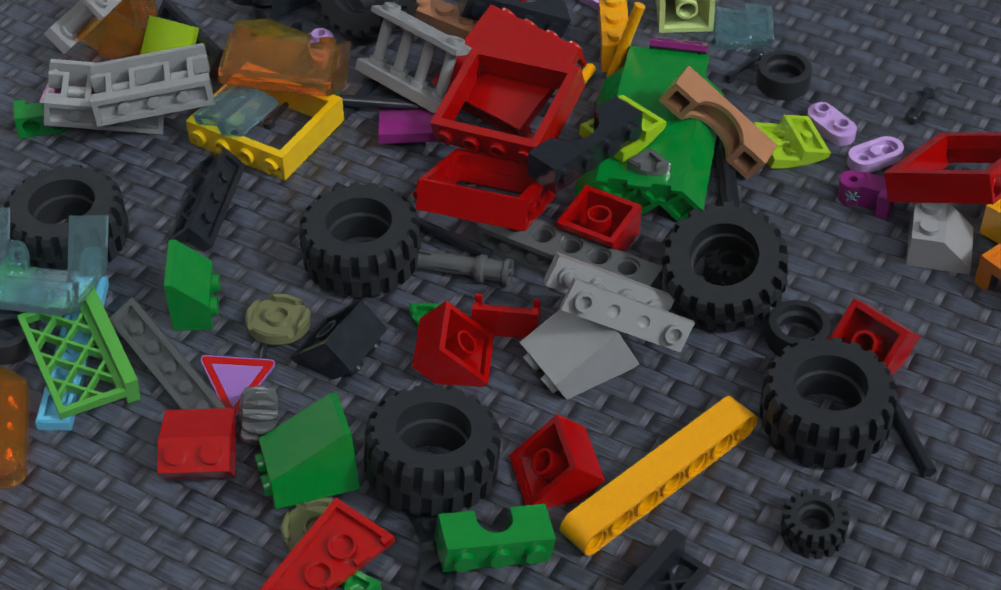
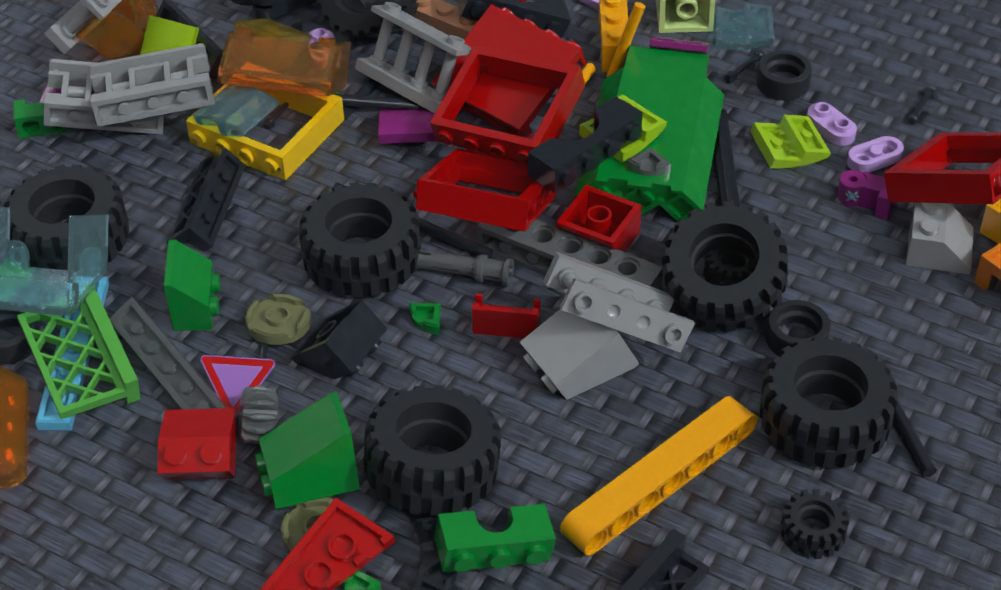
red slope [412,300,494,387] -> none
red slope [509,414,605,508] -> none
nougat arch [659,65,777,180] -> none
red slope [829,298,921,375] -> none

